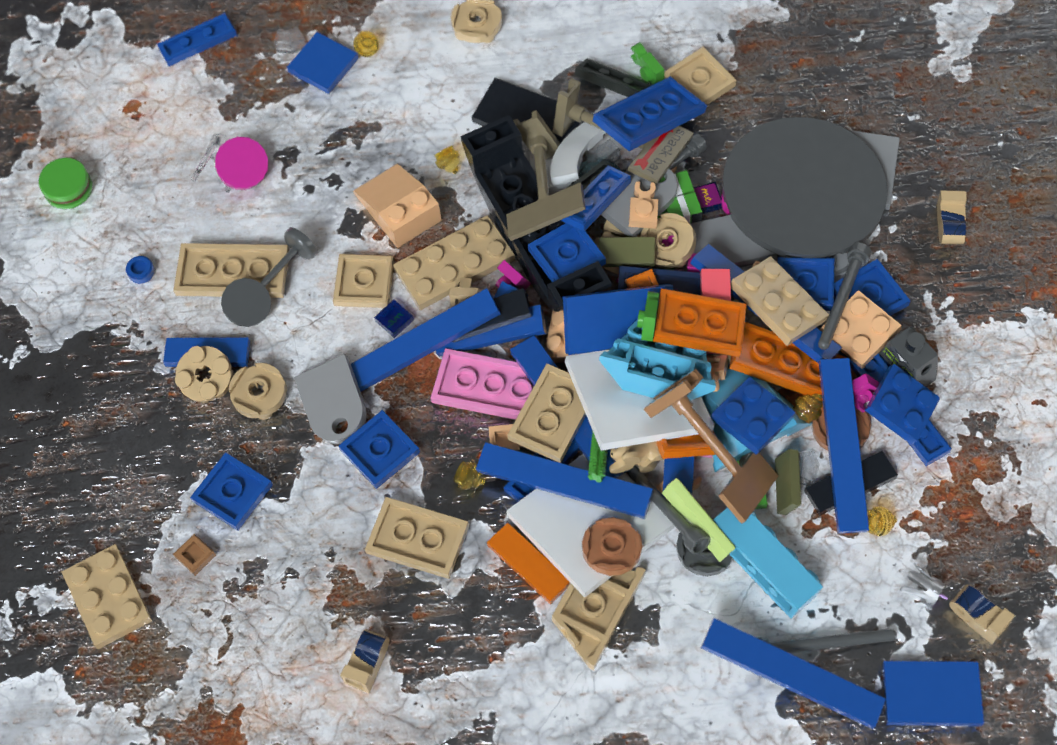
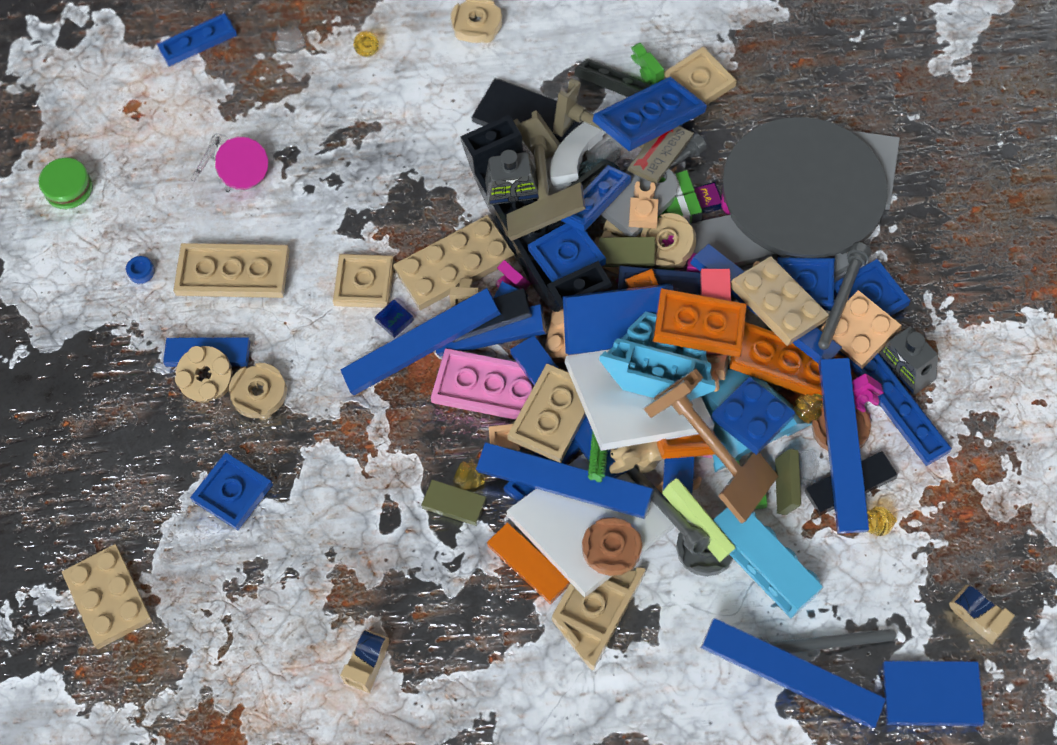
medium nougat tile [173,534,216,576] -> none
dark grey piece [221,227,318,327] -> none
blue tile [287,32,359,94] -> none
light grey tile [294,354,366,444] -> none
blue plate [338,410,420,489] -> none
light nougat slope [353,164,442,248] -> none
tan plate [365,497,469,579] -> none
clear yellow plate [434,145,460,174] -> none
bright green plate [637,291,659,341] -> none
blue plate [865,364,940,445] -> none
flat silver piece [900,563,948,605] -> none
tan leg [937,190,967,245] -> none
none -> olive tile [421,480,487,526]
none -> dark grey torso [485,150,538,205]

